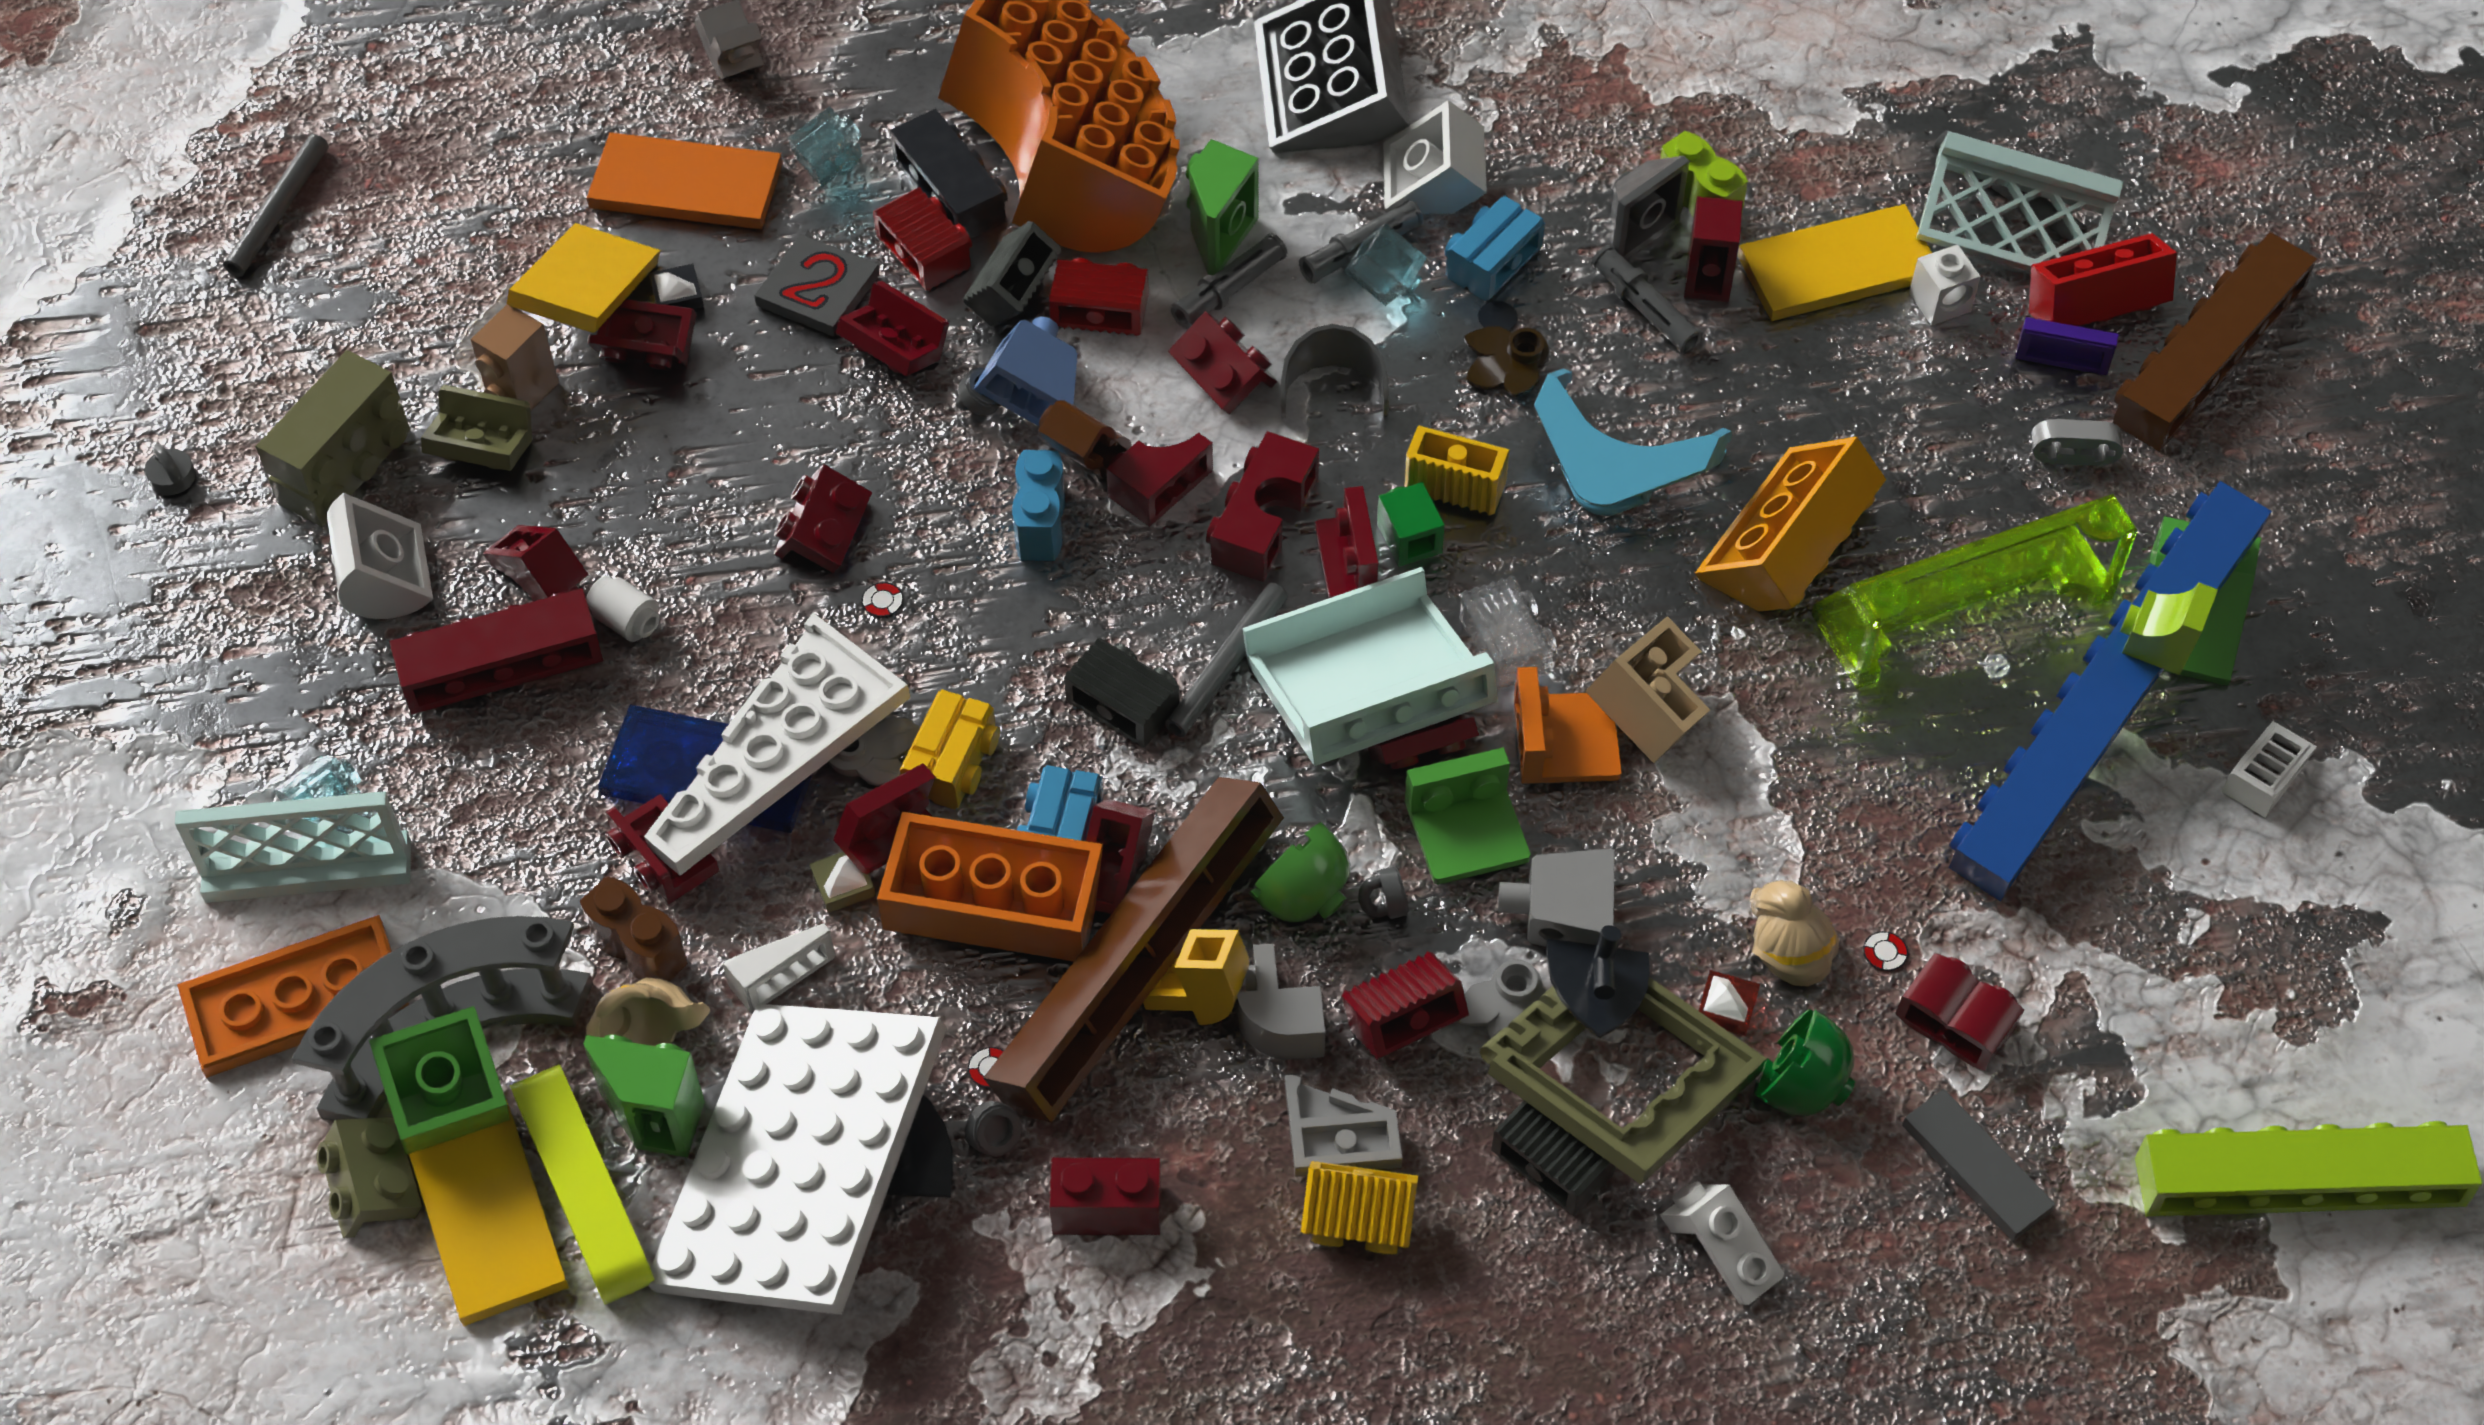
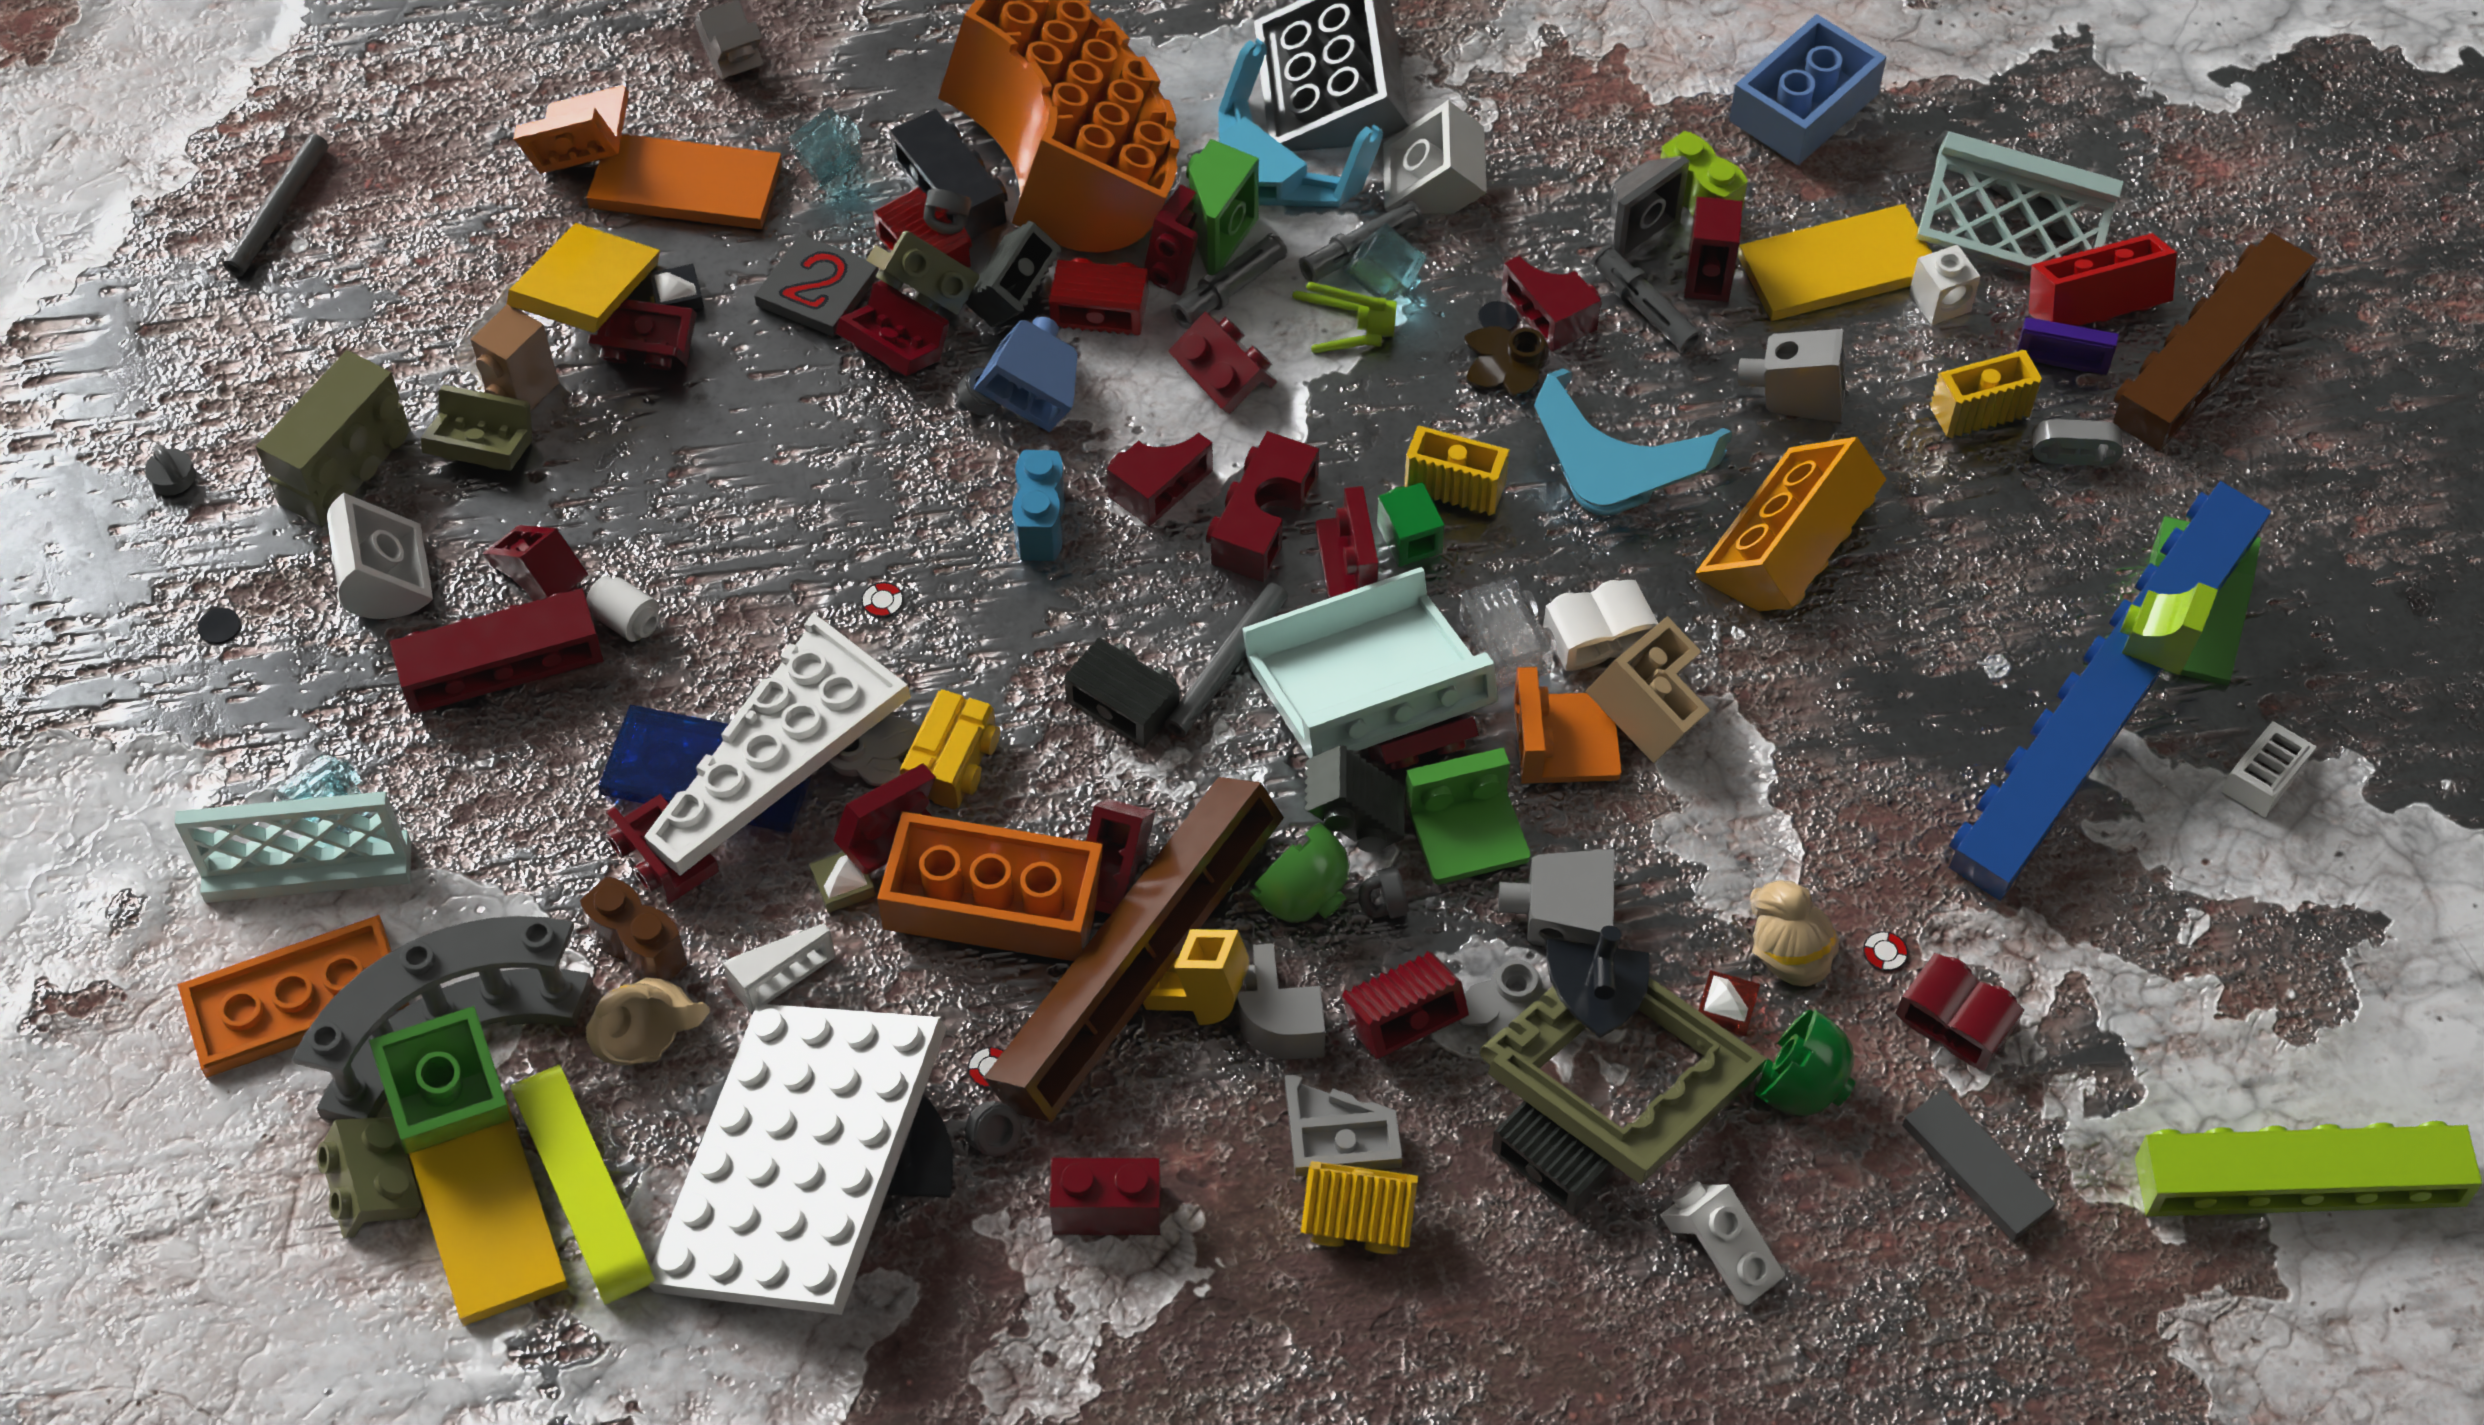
bright green slope [583,1034,705,1158] -> none
dark red bracket [773,464,873,573] -> none
dark azure brick [1017,765,1104,841] -> none
reddish brown brick [1038,400,1132,480] -> none
dark grey piece [1280,324,1389,419] -> none
dark azure brick [1445,195,1545,301] -> none
clear neon green windscreen [1812,494,2138,689] -> none
none -> black sticker [197,608,240,643]
none -> orange bracket [513,85,629,174]
none -> olive bracket [866,231,979,315]
none -> dark grey tile [923,188,972,235]
none -> dark red bracket [1144,184,1198,296]
none -> medium azure piece [1218,38,1383,207]
none -> lime plant [1292,282,1397,353]
none -> pearl dark grey brick [1304,745,1404,852]
none -> dark red arch [1501,255,1602,352]
none -> white brick [1543,580,1658,671]
none -> medium blue brick [1729,14,1887,165]
none -> light grey torso [1738,329,1846,423]
none -> yellow brick [1930,350,2042,439]

